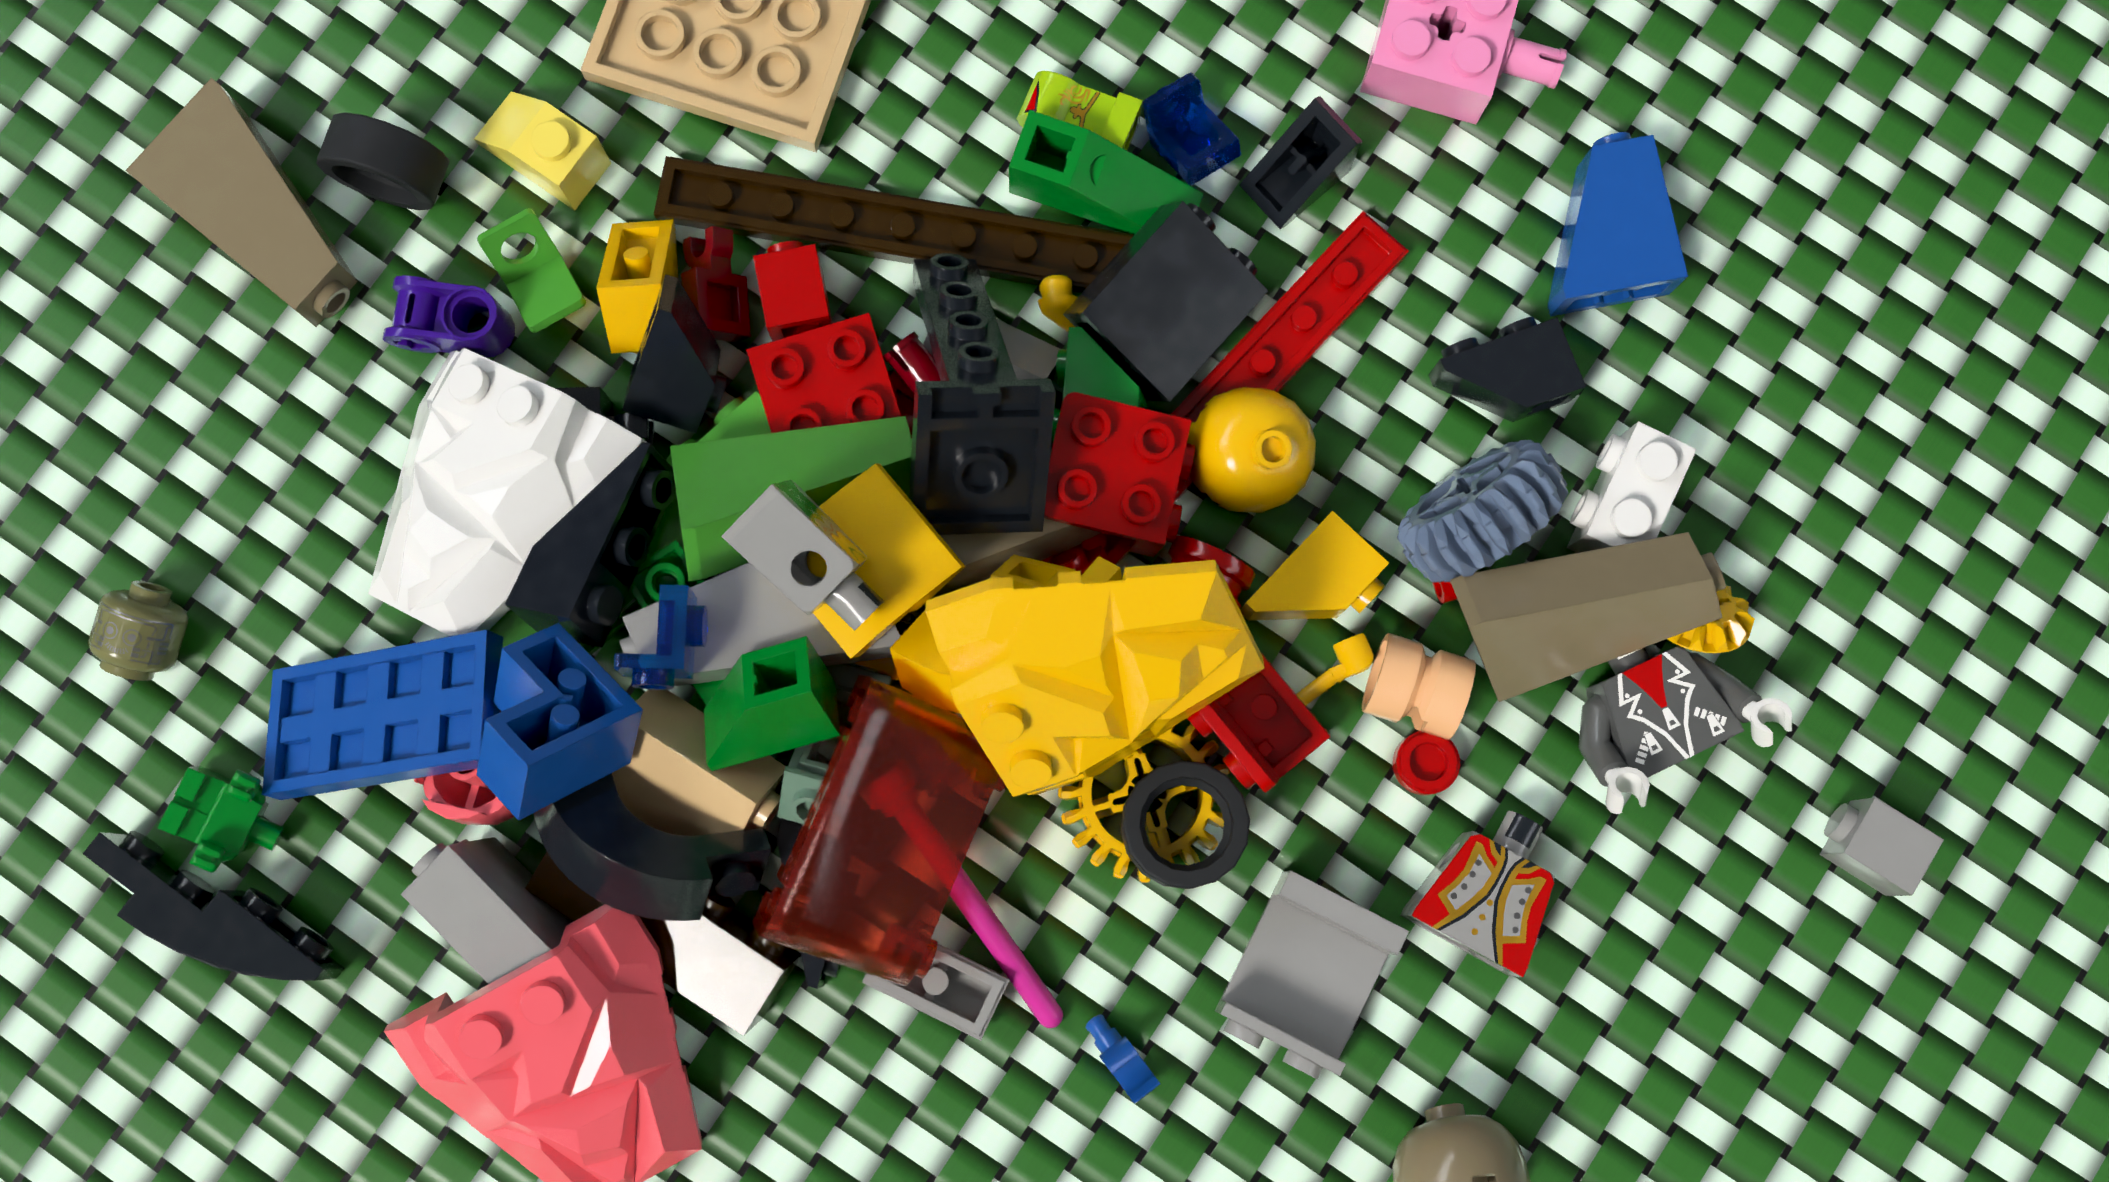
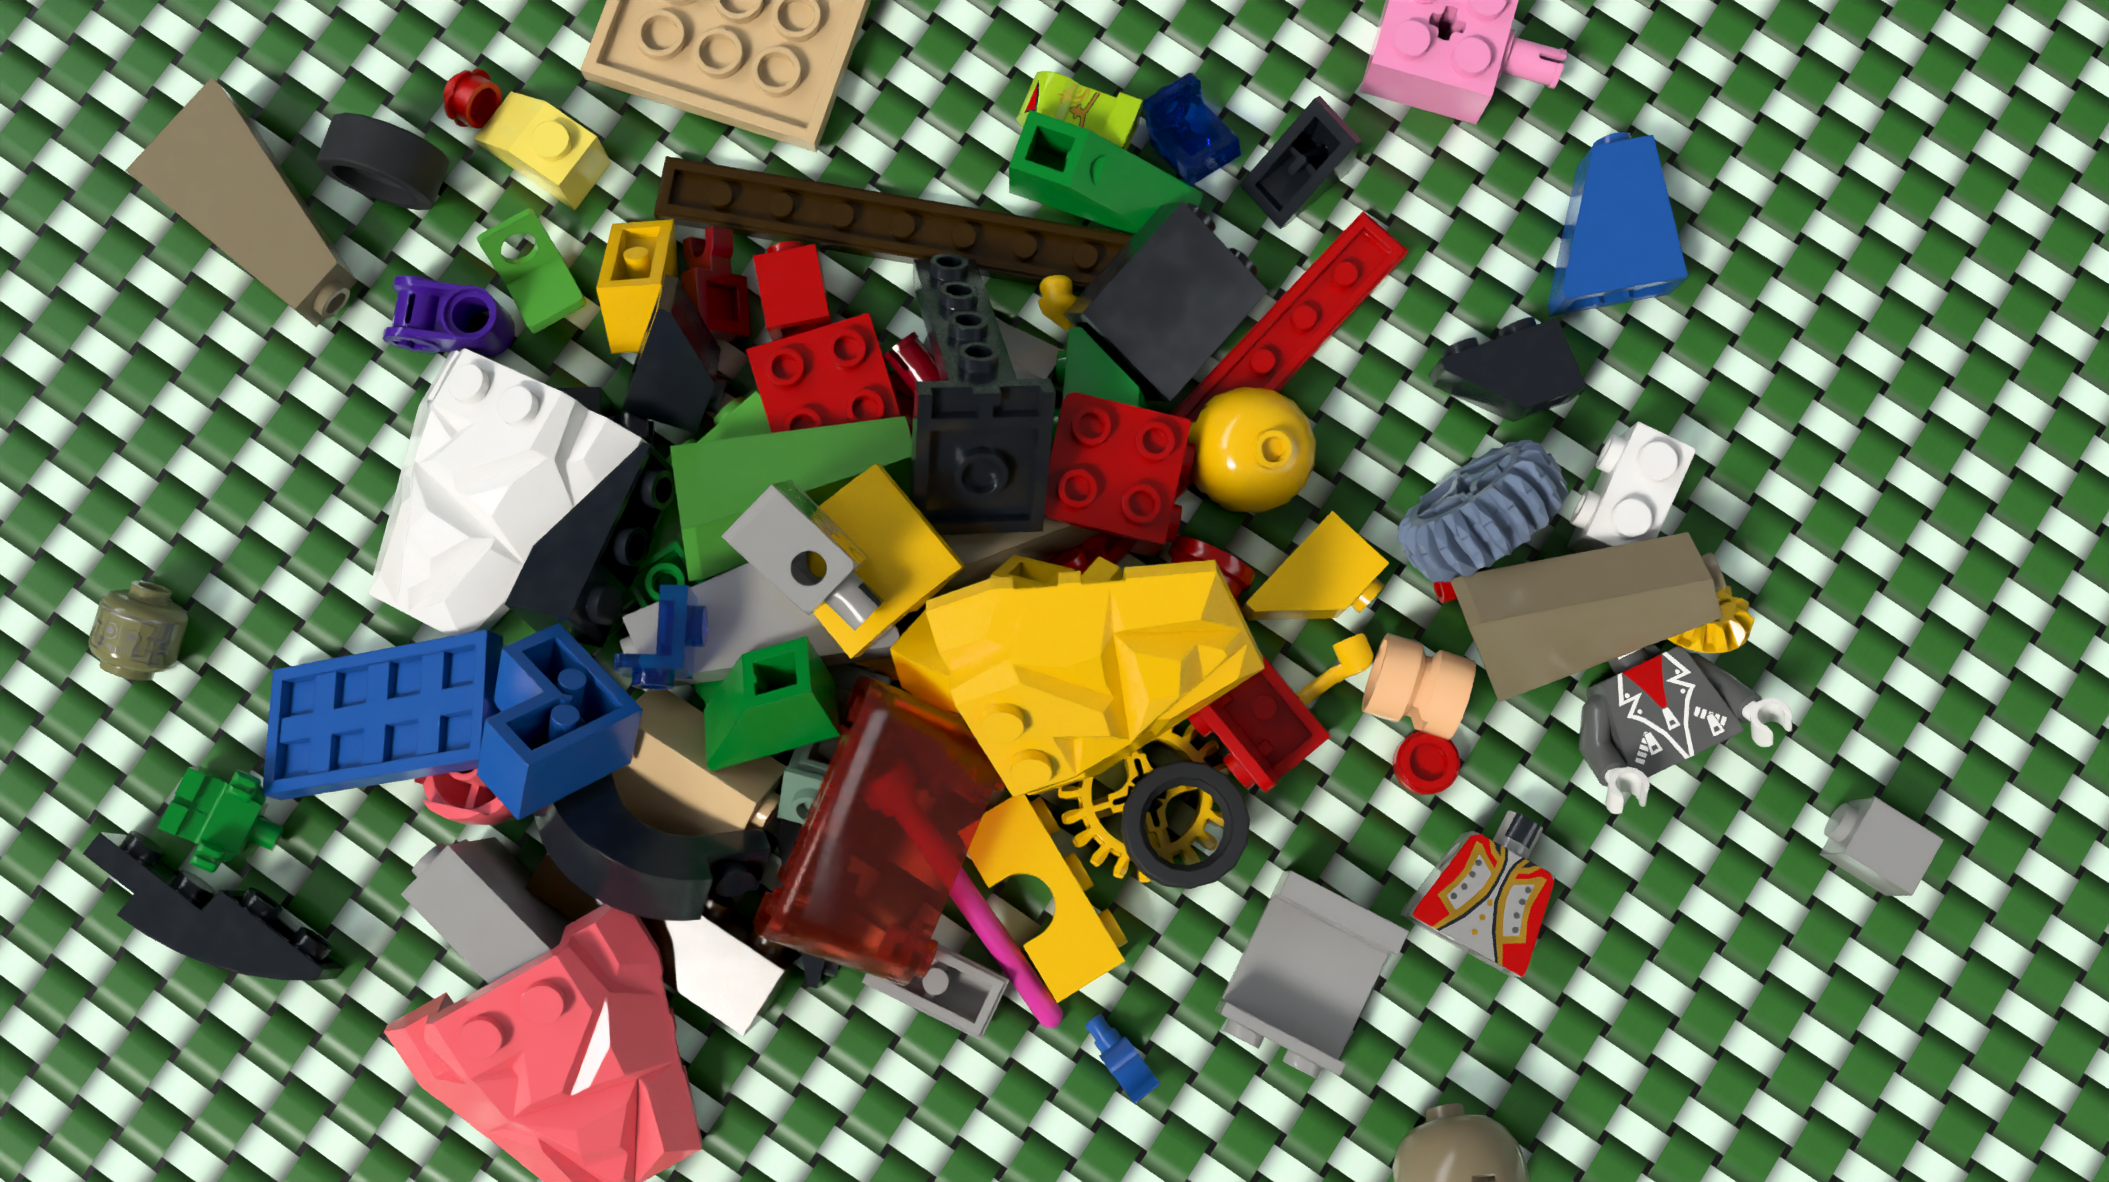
none -> red plate [443,68,502,129]
none -> yellow arch [955,794,1128,1003]

